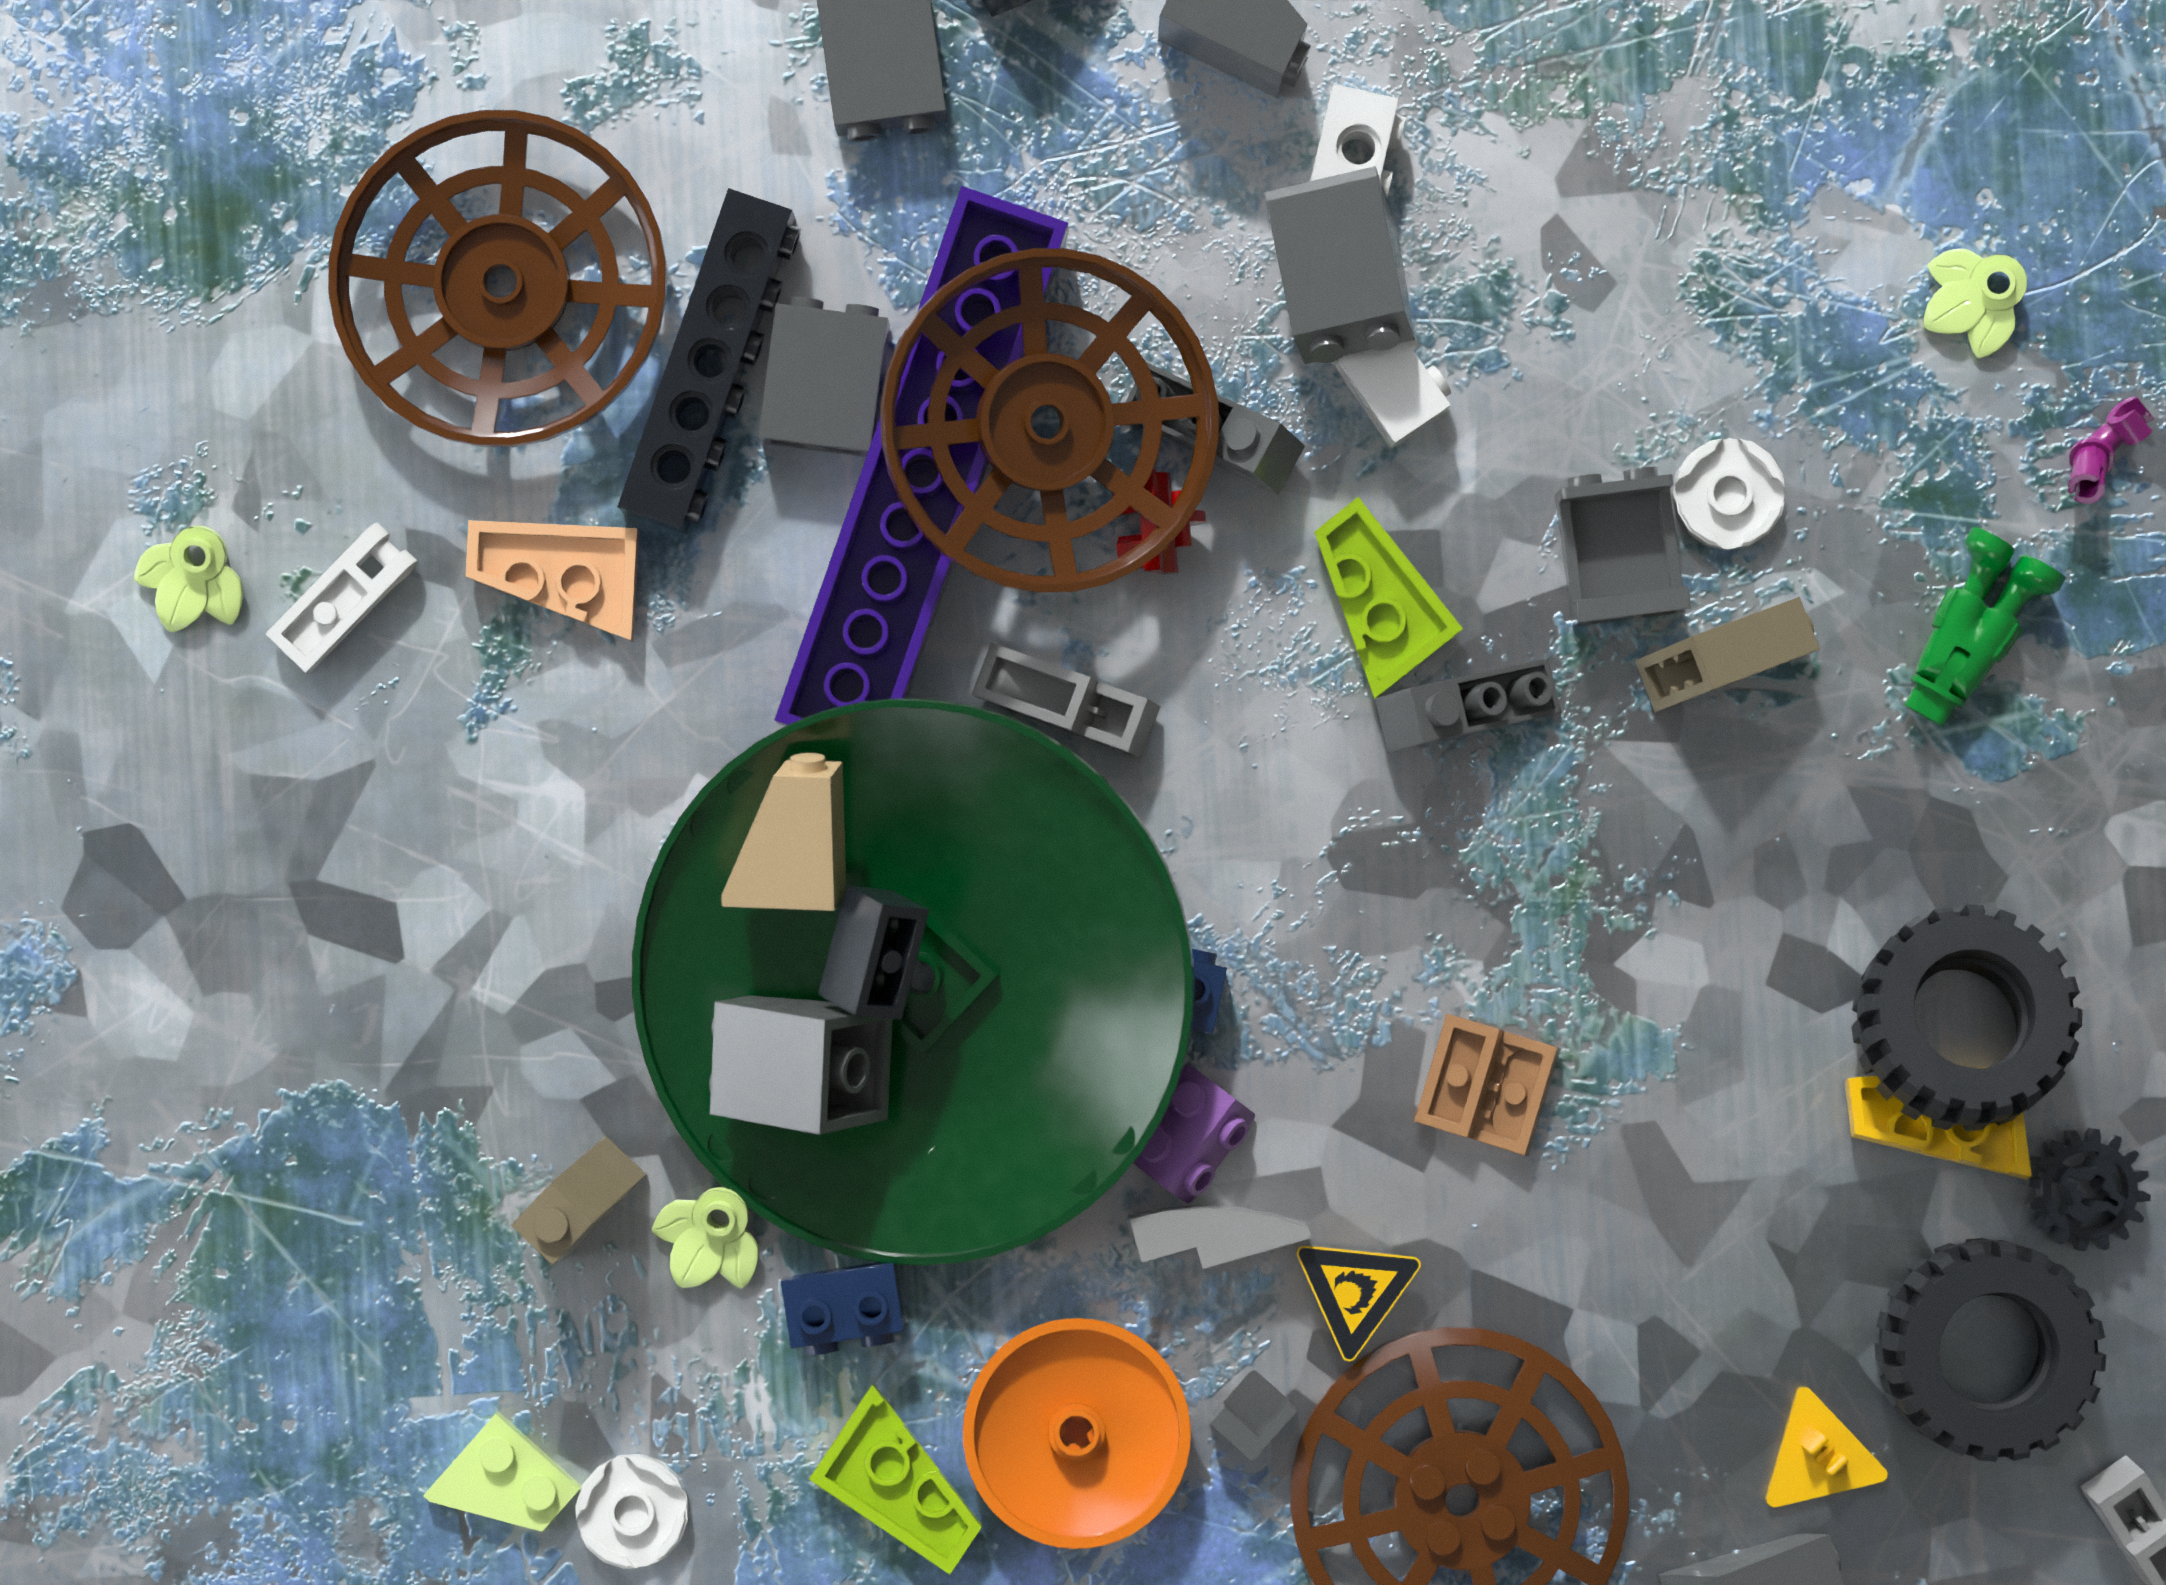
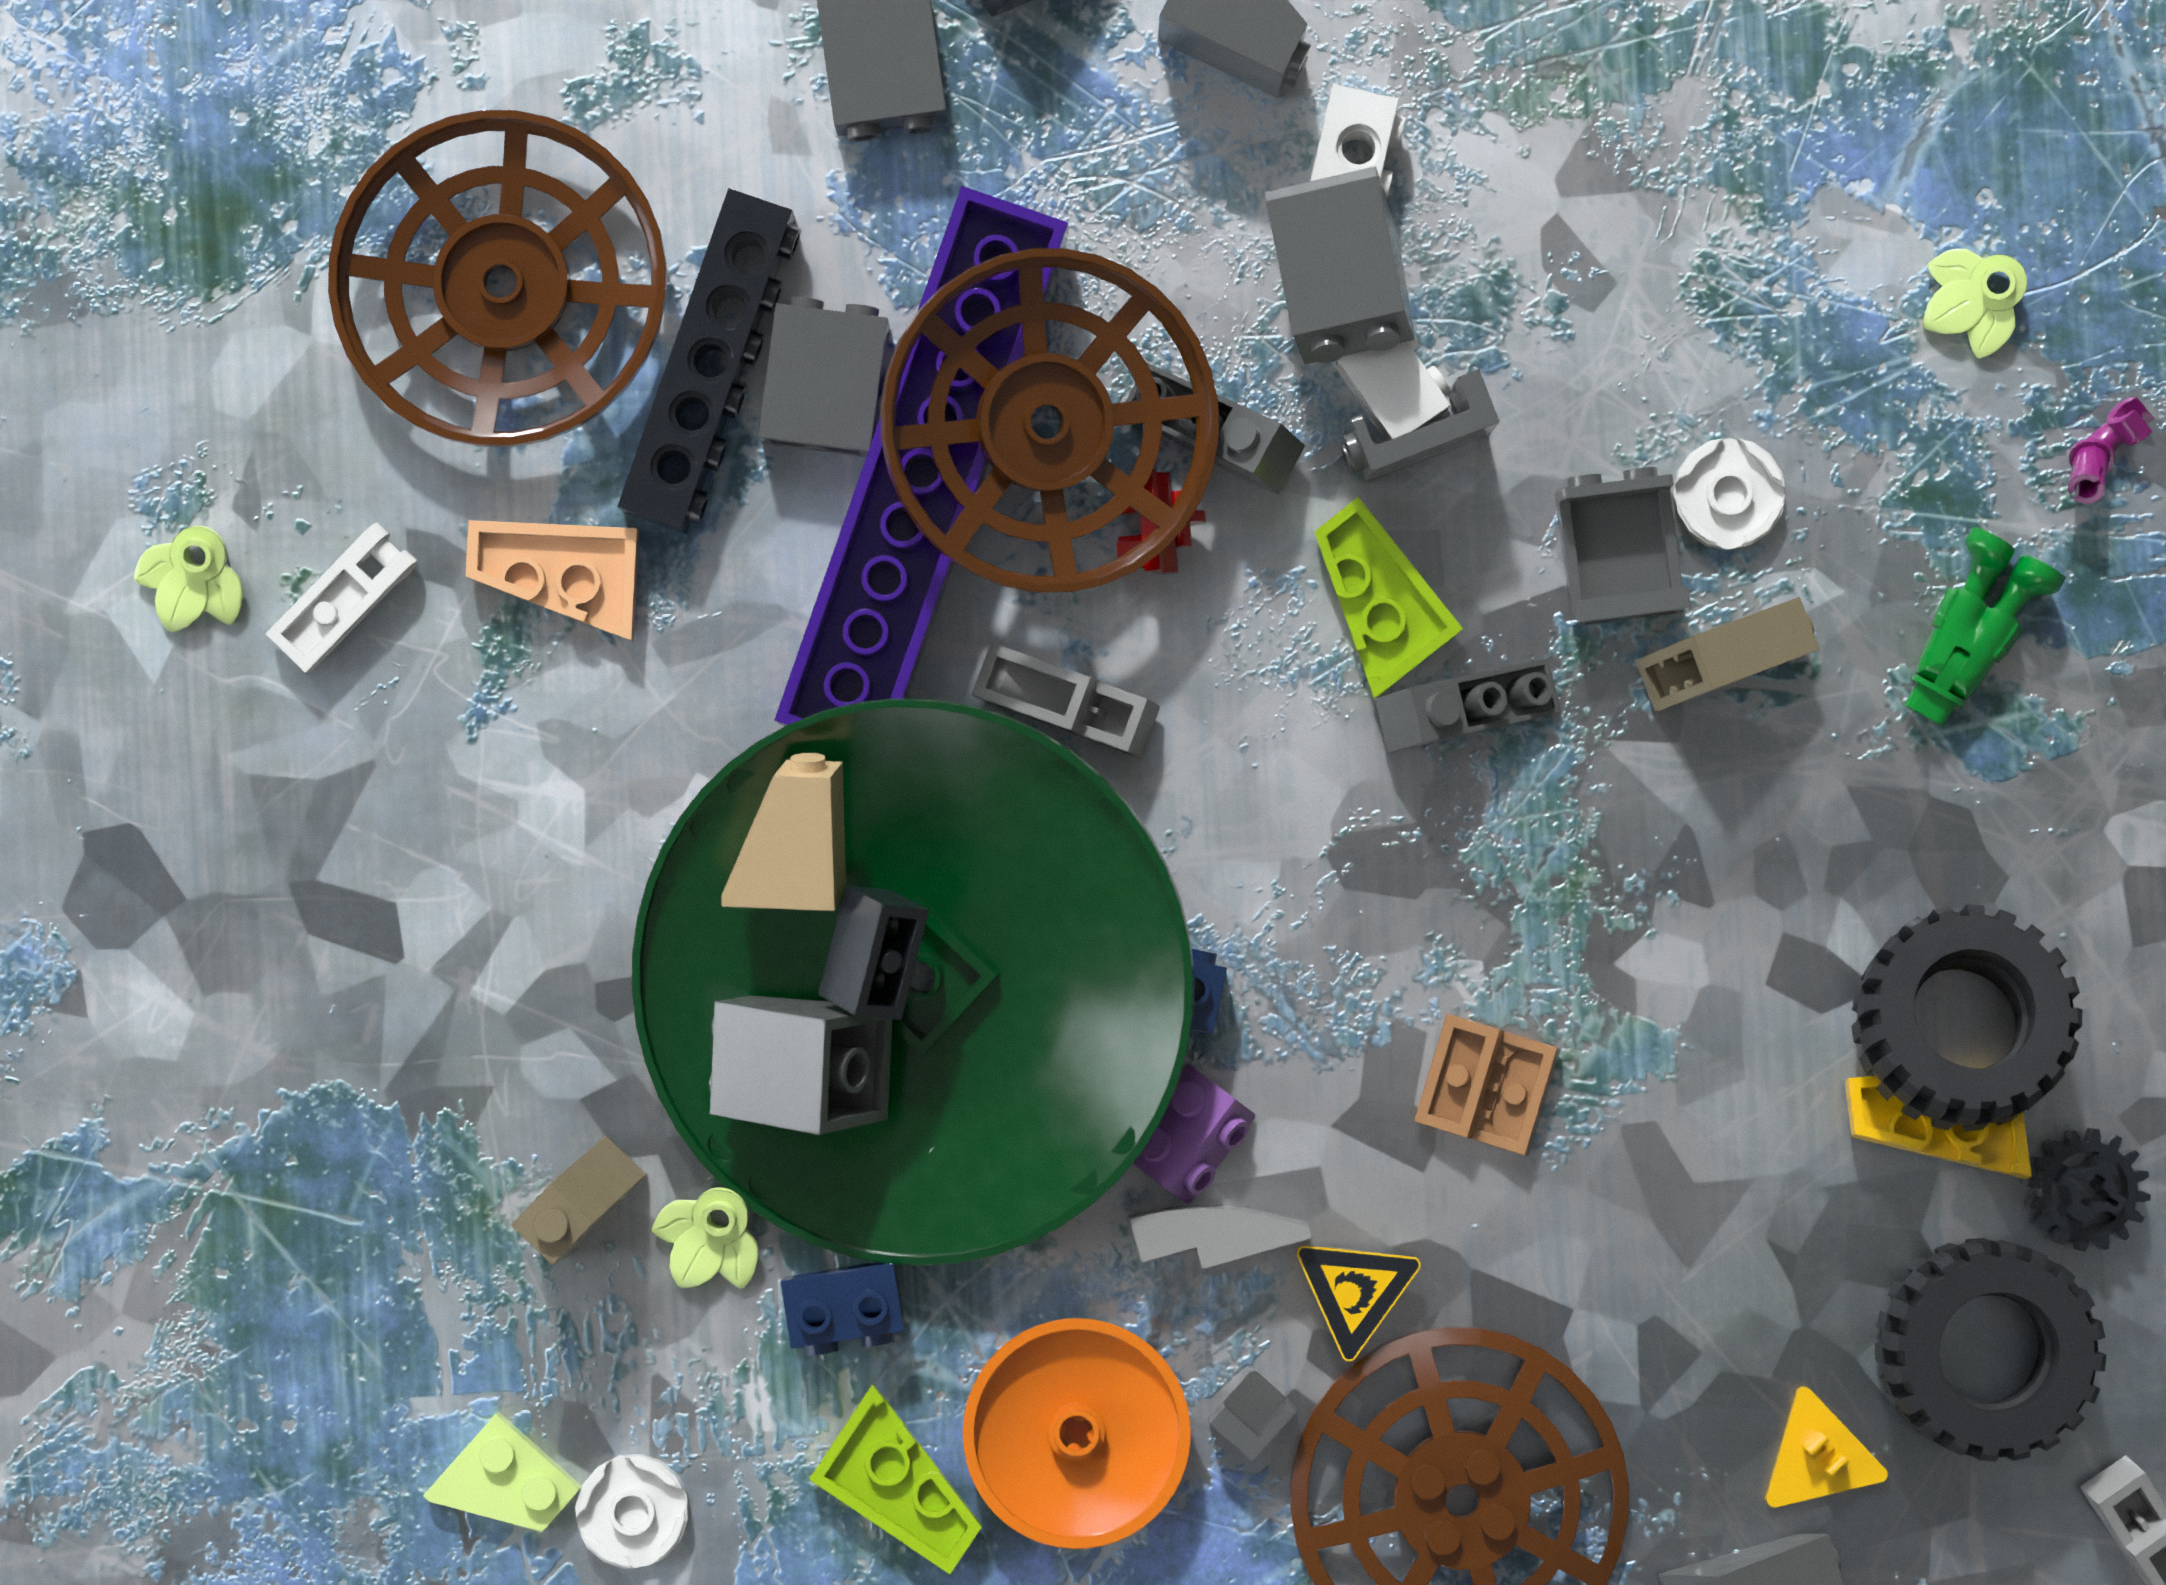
none -> dark grey panel [1339,369,1500,484]

